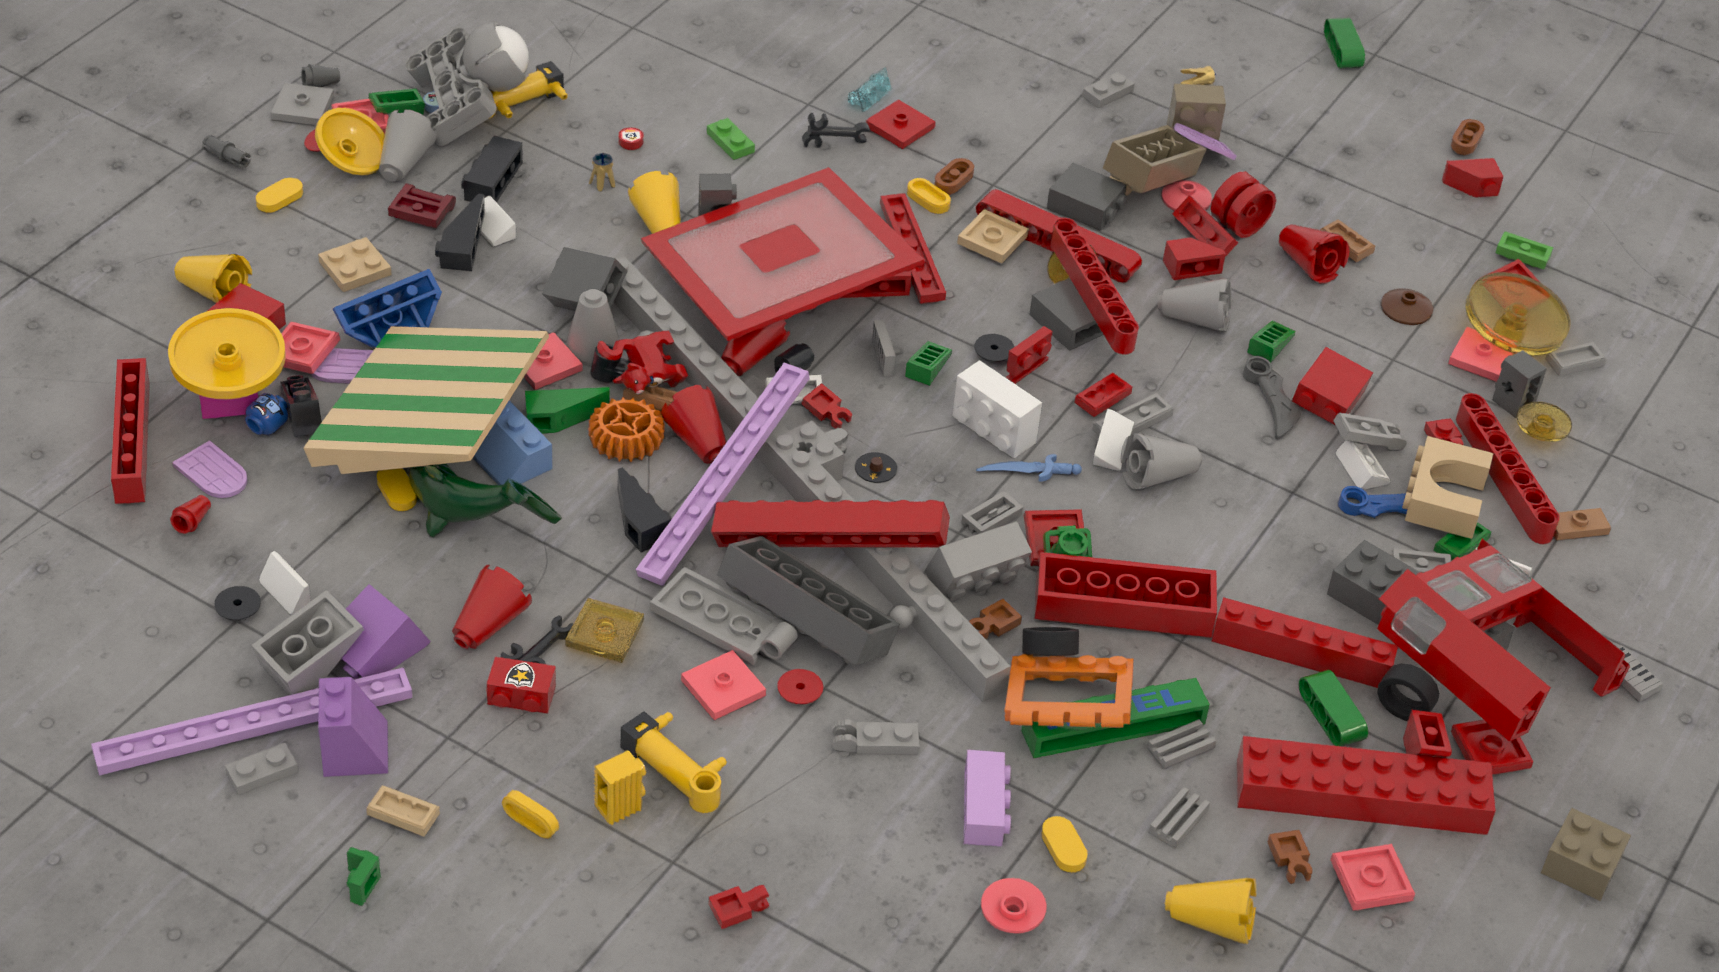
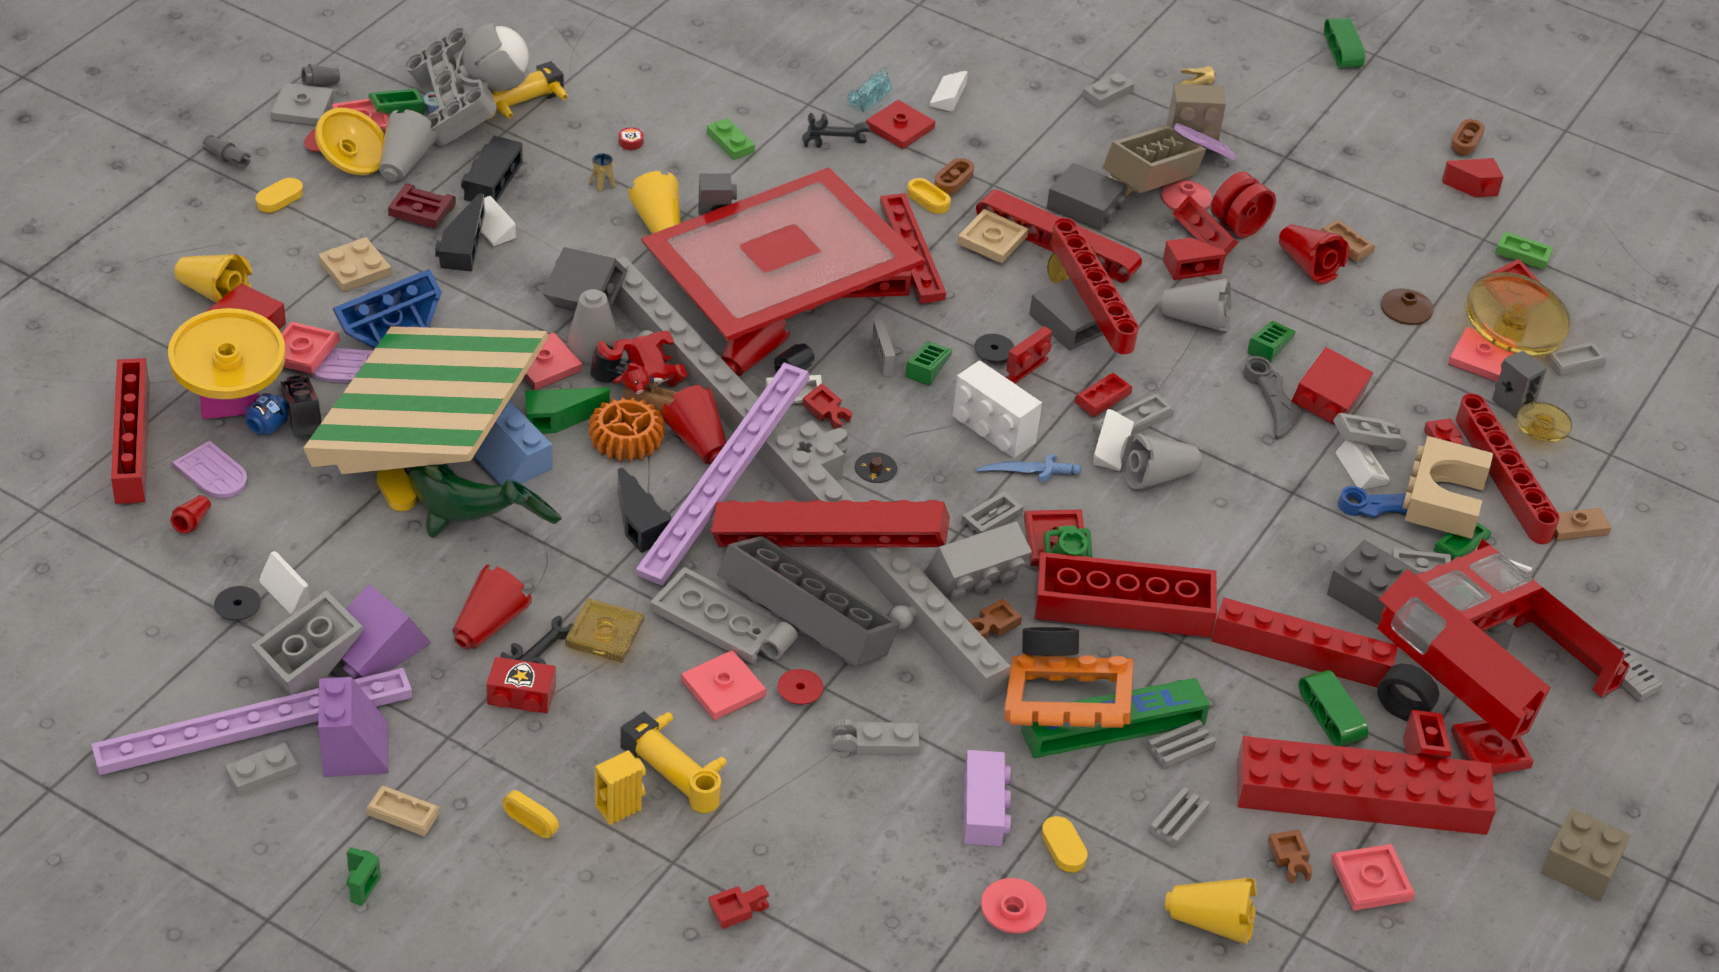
none -> white slope [929,71,968,112]

